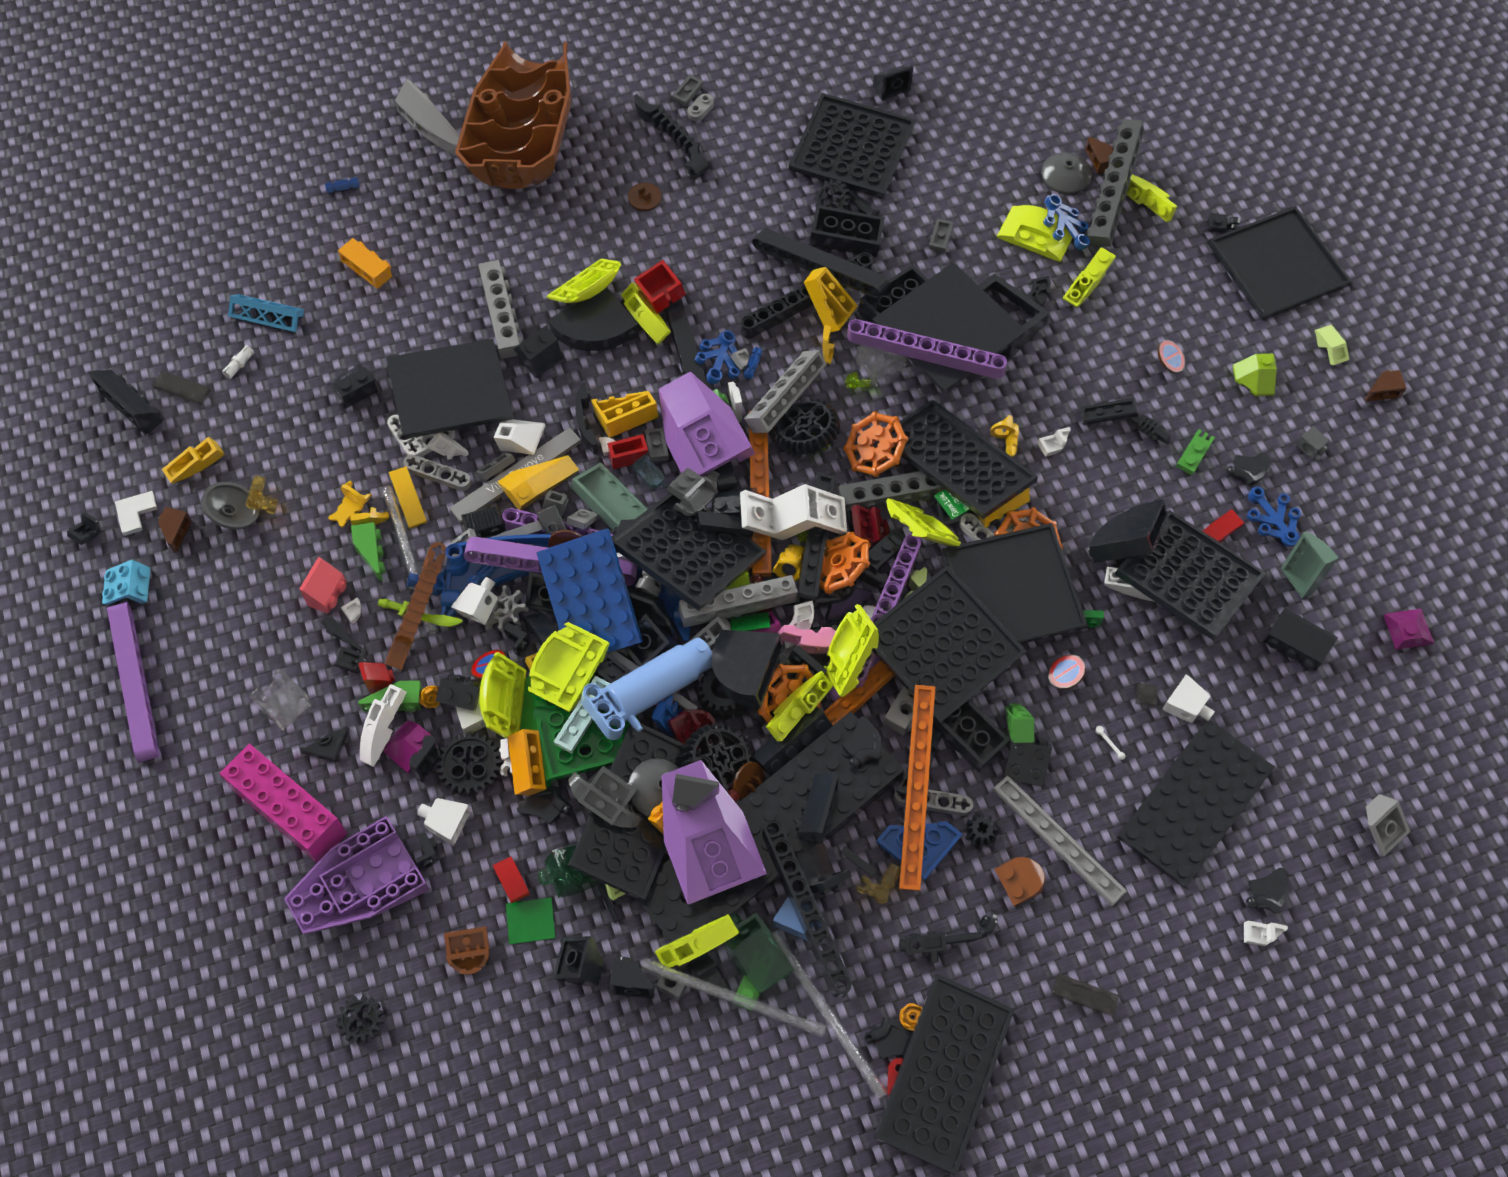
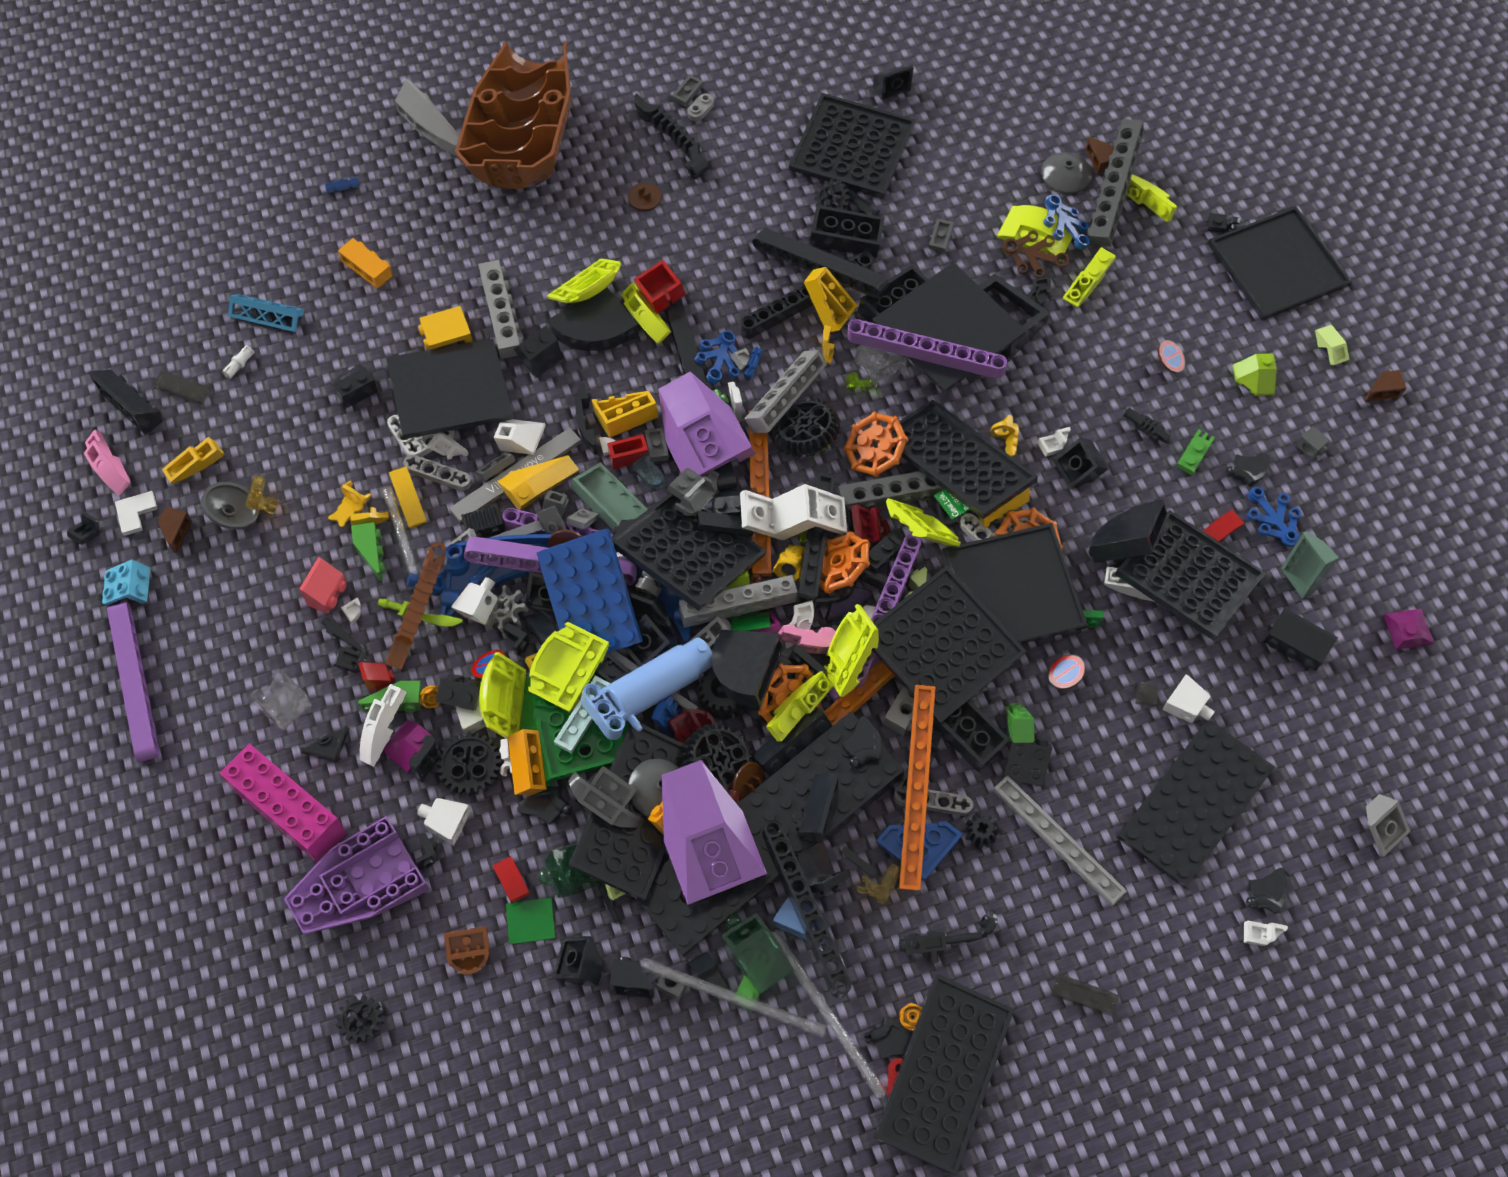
neon yellow slope [655,914,739,969] -> none
dark grey slope [672,774,720,812] -> none
dark orange slope [995,857,1046,907] -> none
black tile [1080,398,1138,425] -> none
white hinge [1095,726,1126,760] -> none
none -> bright pink slope [84,430,130,495]
none -> yellow panel [418,306,473,350]
none -> reddish brown plant [1002,230,1069,278]
none -> black slope [1053,437,1109,489]

